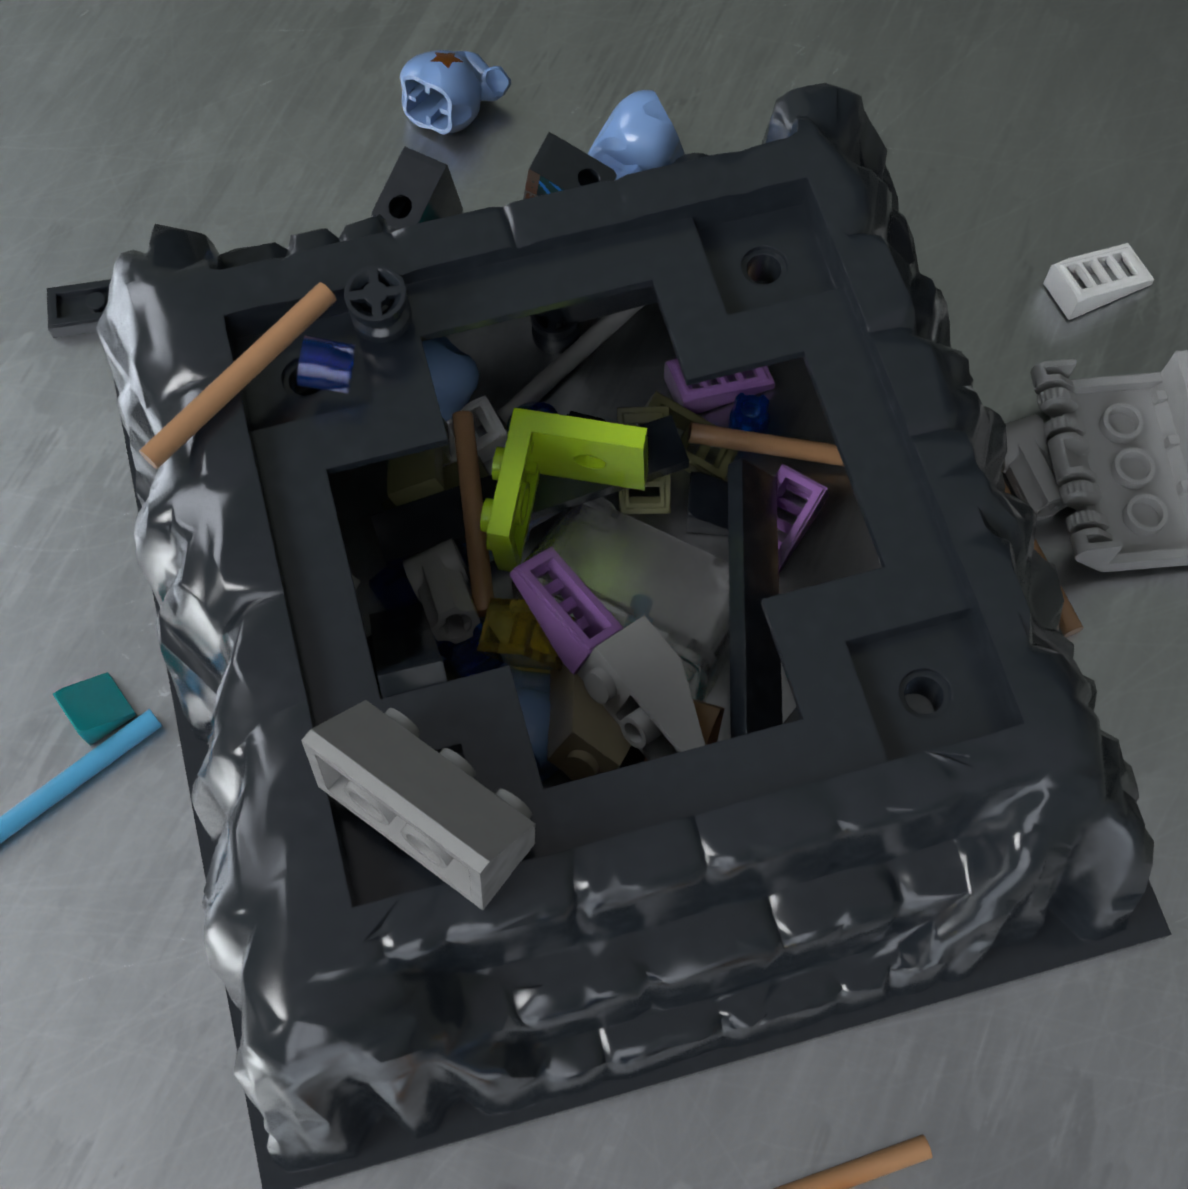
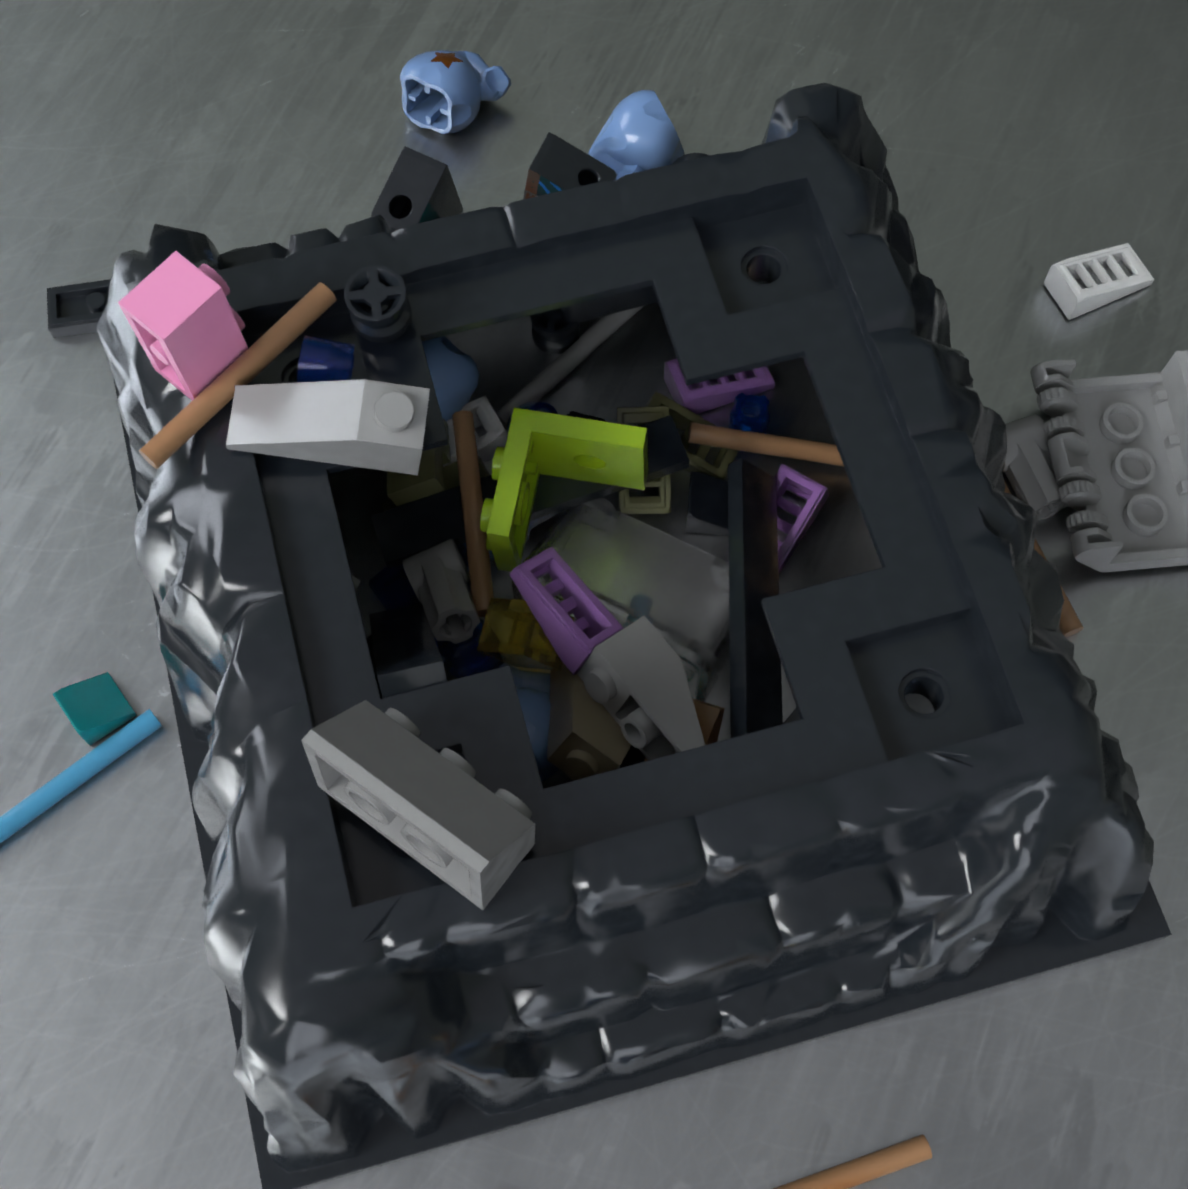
none -> bright pink brick [118,251,248,400]
none -> light grey slope [226,379,430,475]

